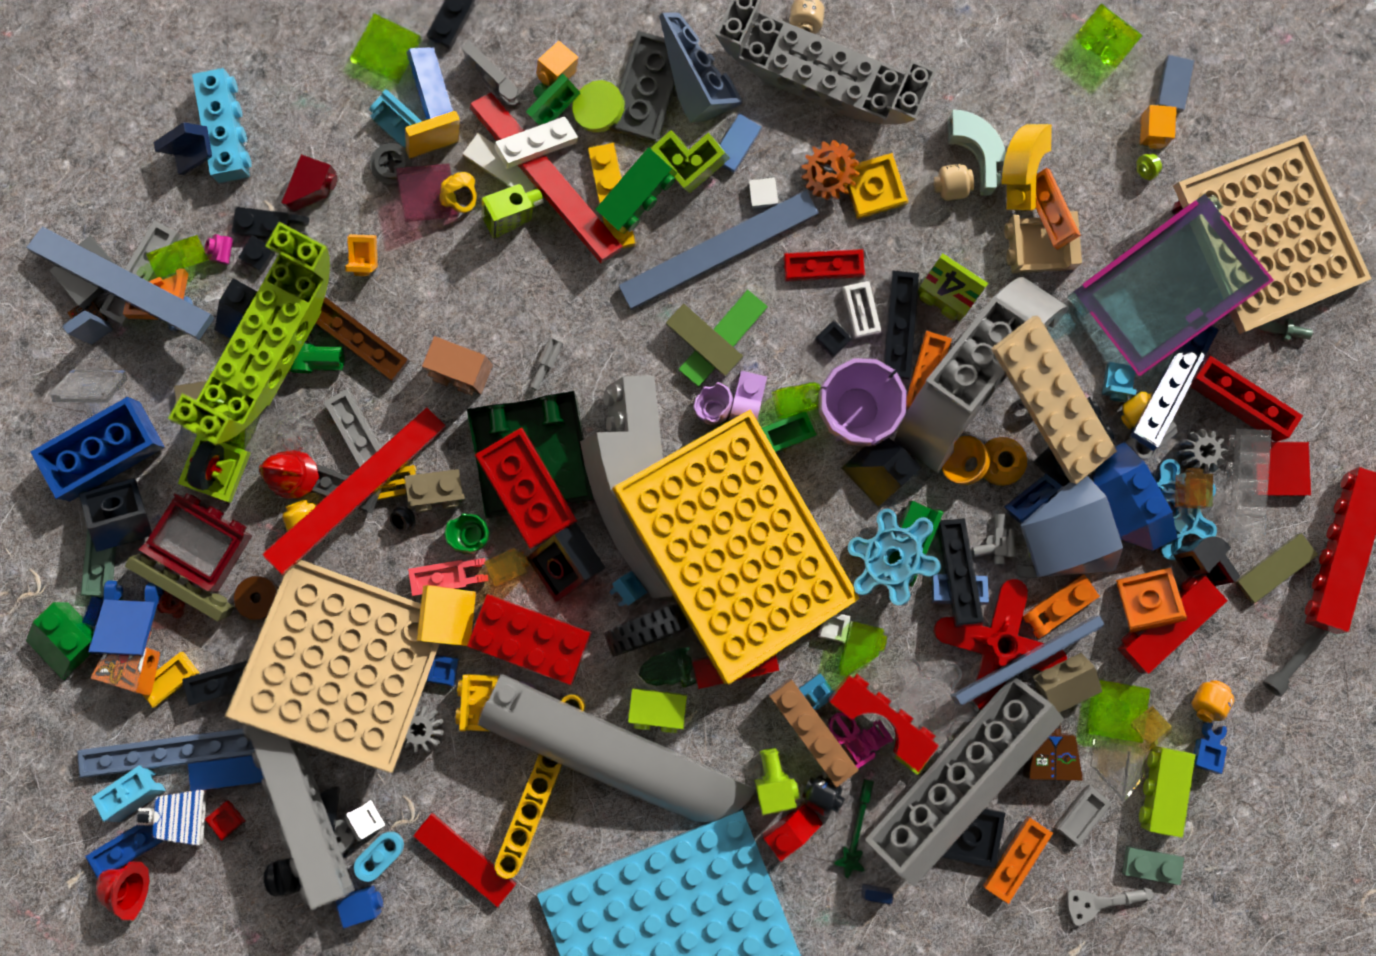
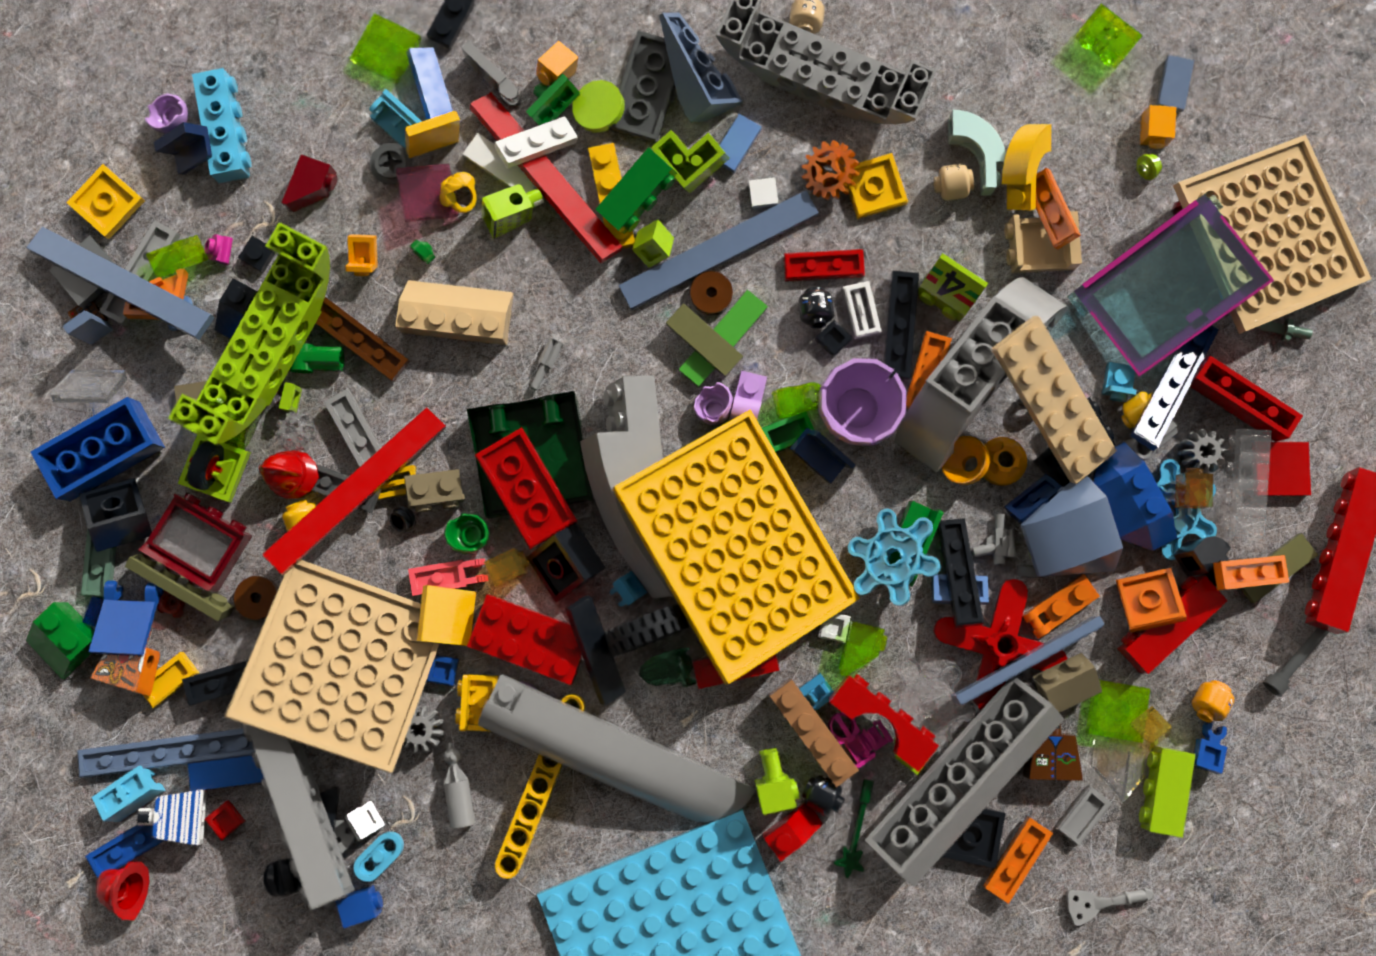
black hinge [232,207,309,239] -> none
red tile [413,813,517,907] -> none
nougat brick [422,336,493,396] -> none
lime brick [628,688,687,733] -> none
black slope [841,438,922,507] -> none
dark blue tile [861,884,894,905] -> none
sand green plate [1122,846,1184,885] -> none
none -> yellow plate [66,164,145,239]
none -> lavender hair [145,93,188,134]
none -> lime tile [279,382,302,414]
none -> tan slope [395,280,514,345]
none -> green tile [410,239,436,264]
none -> light grey wheel [444,742,475,829]
none -> black tile [565,595,626,706]
none -> lime panel [632,219,674,268]
none -> reddish brown piece [690,271,733,315]
none -> dark blue panel [790,428,856,483]
none -> black head [798,287,834,329]
none -> orange plate [1213,555,1289,590]

